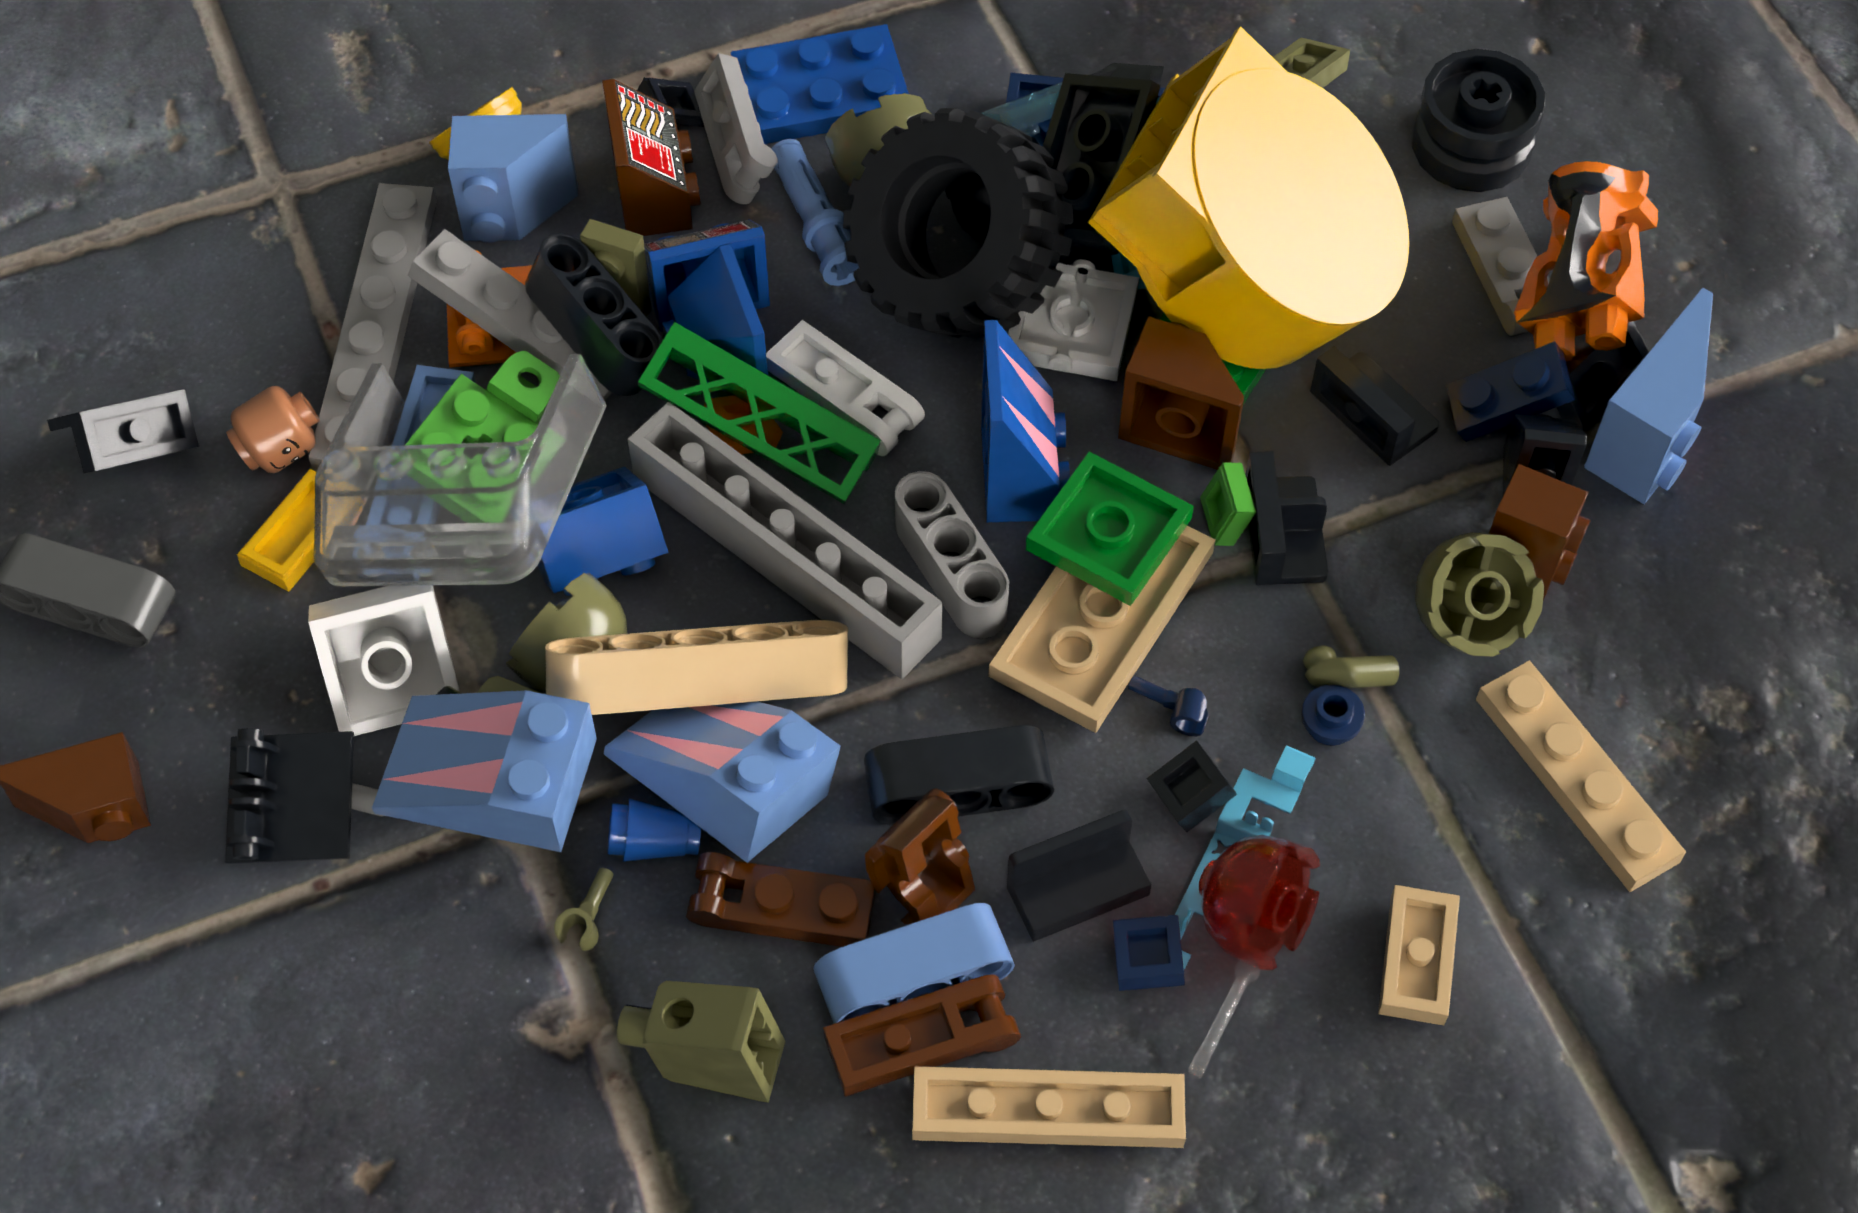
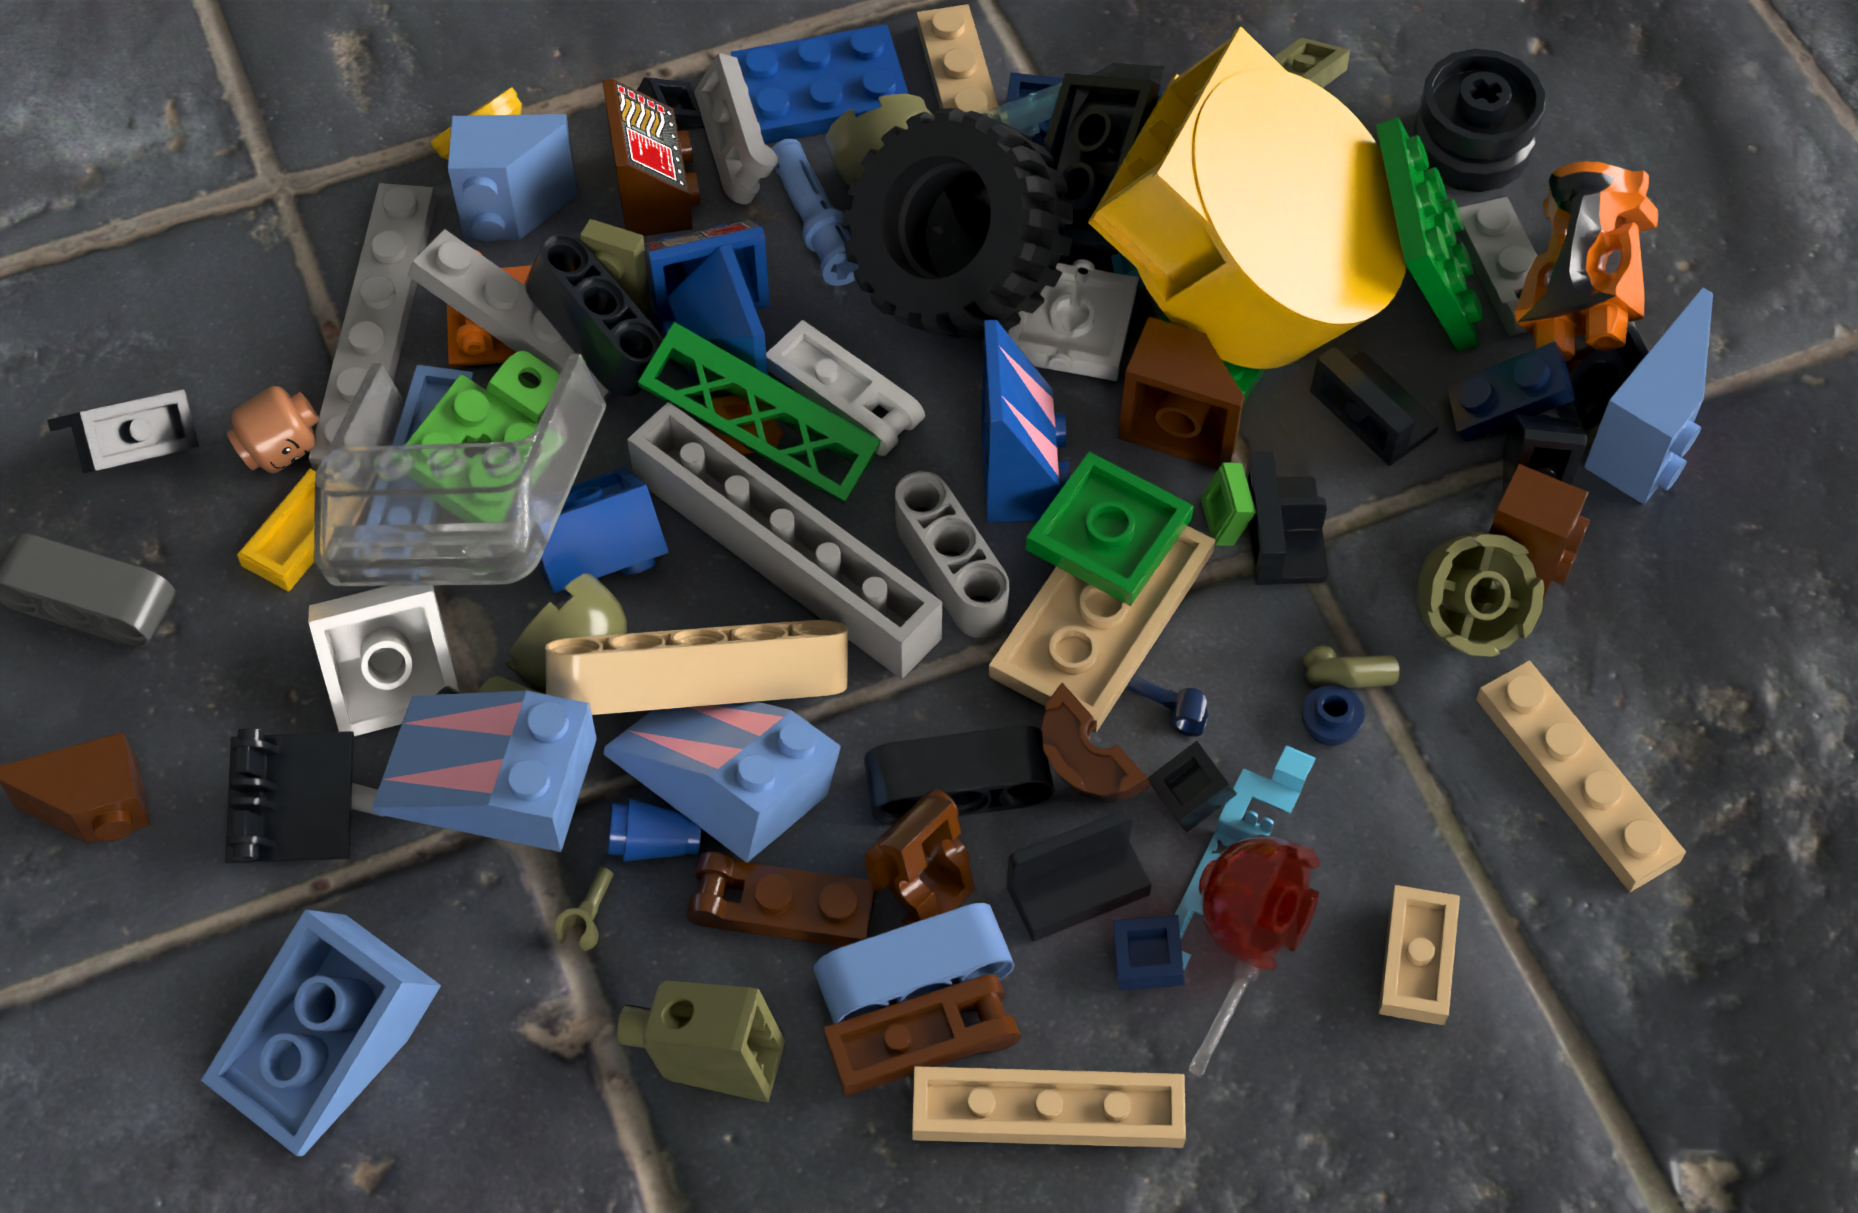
none -> medium blue slope [201,910,441,1156]
none -> tan plate [917,4,1003,123]
none -> reddish brown cylinder [1041,682,1151,803]
none -> green plate [1376,117,1484,352]

